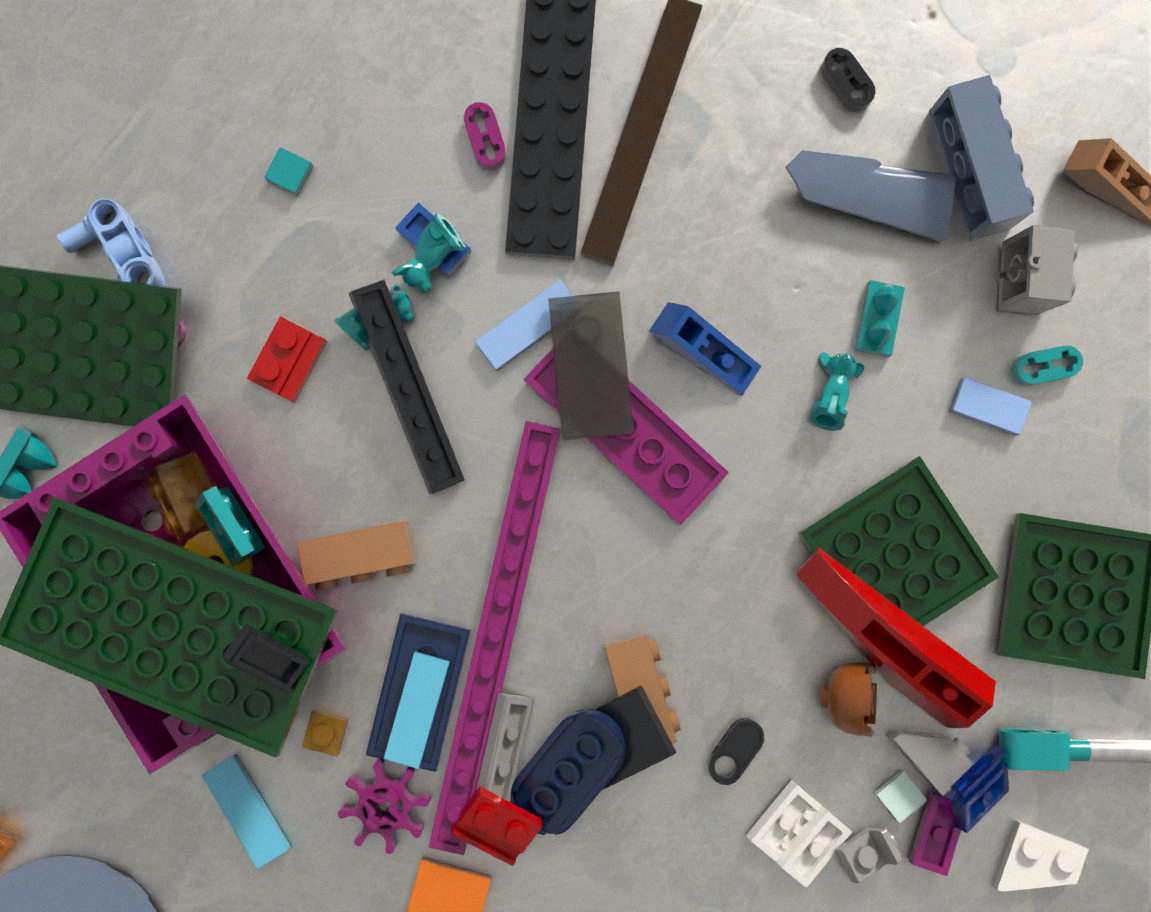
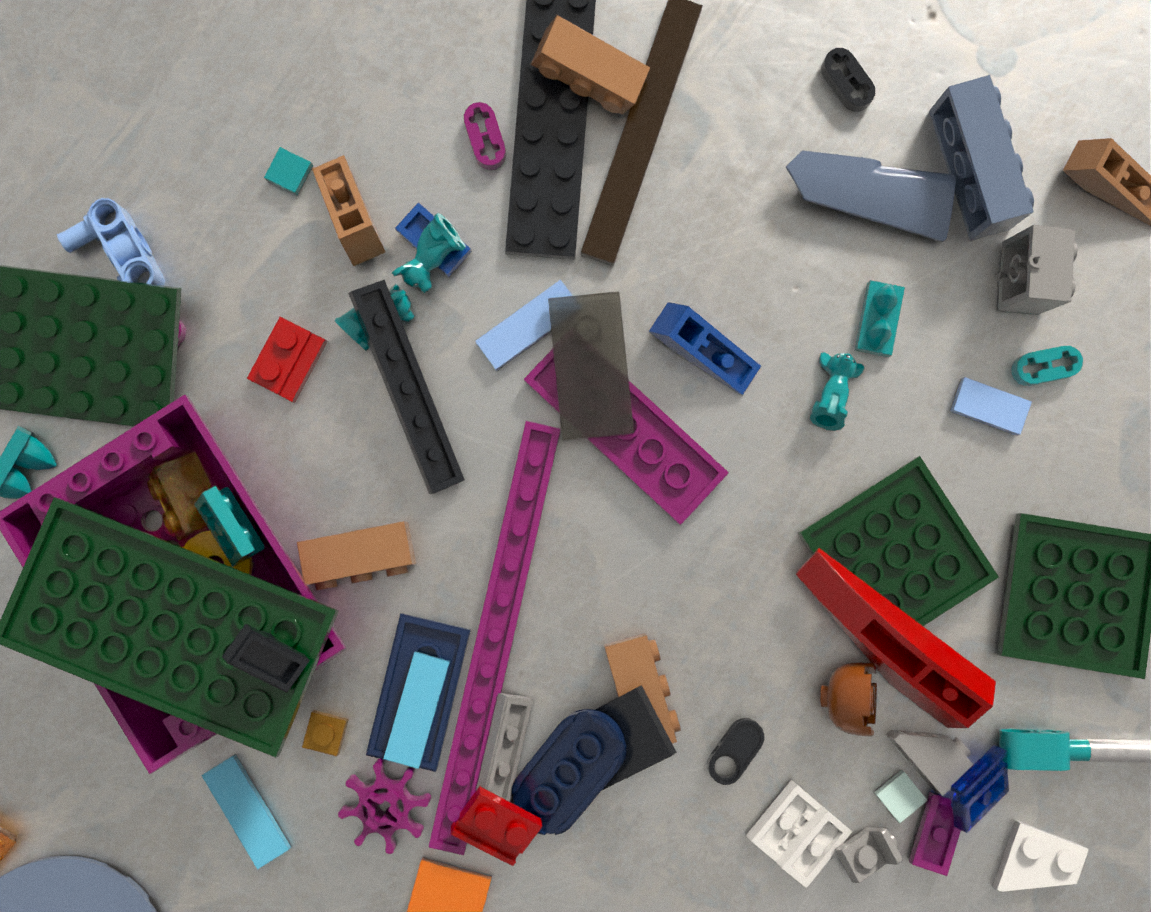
none -> medium nougat slope [312,155,386,266]
none -> medium nougat brick [531,15,650,115]

